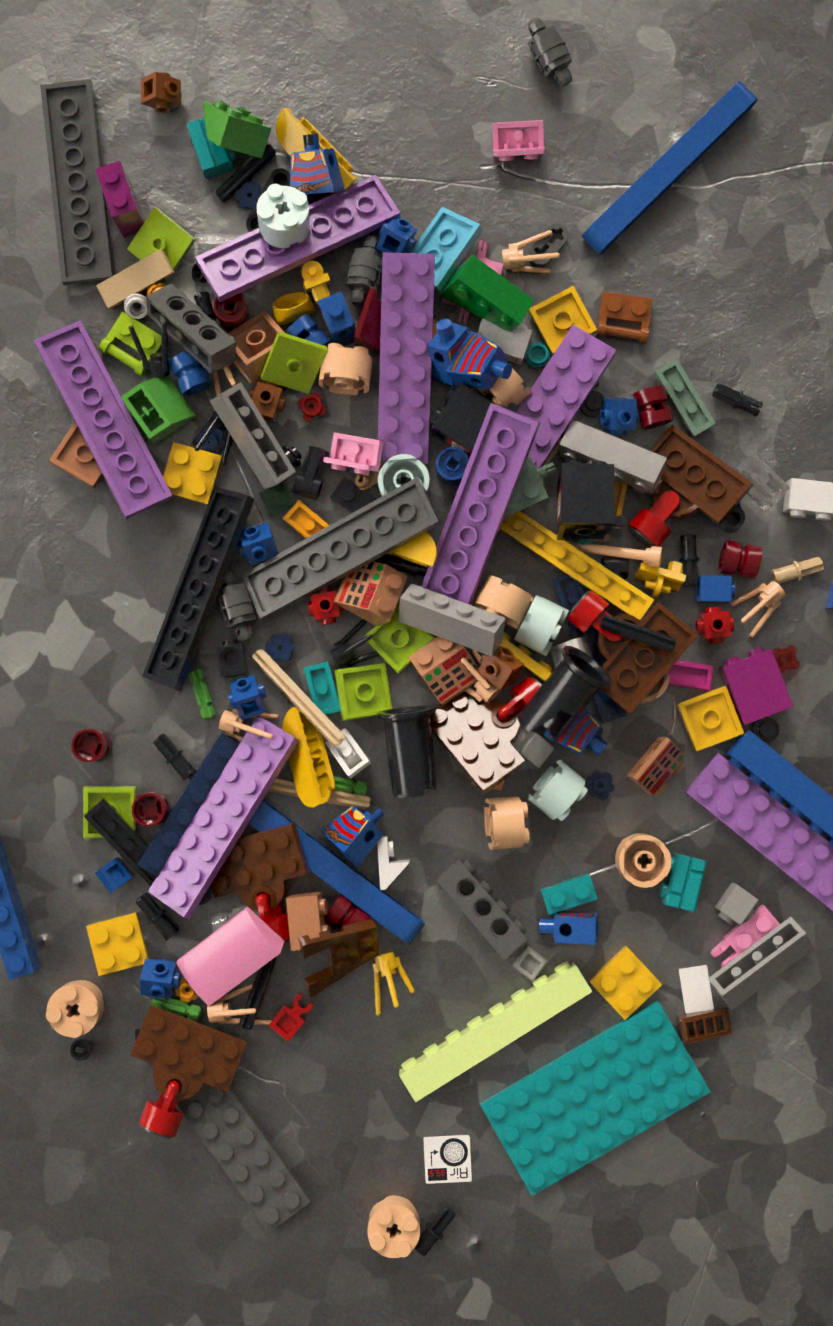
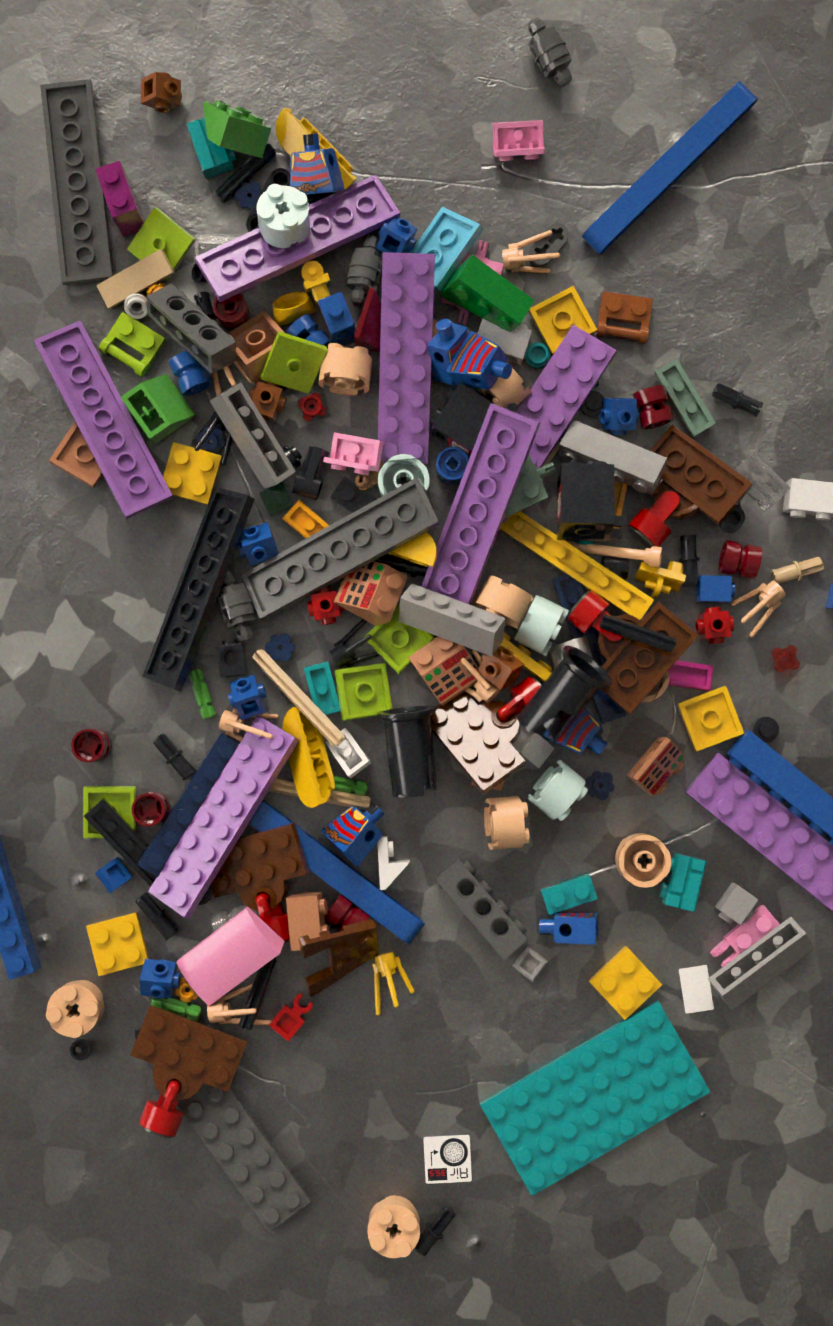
black plant [129,321,170,377] -> none
yellowish green brick [399,961,592,1102] -> none
reddish brown slope [677,1007,732,1044] -> none
magenta brick [718,647,793,725] -> none

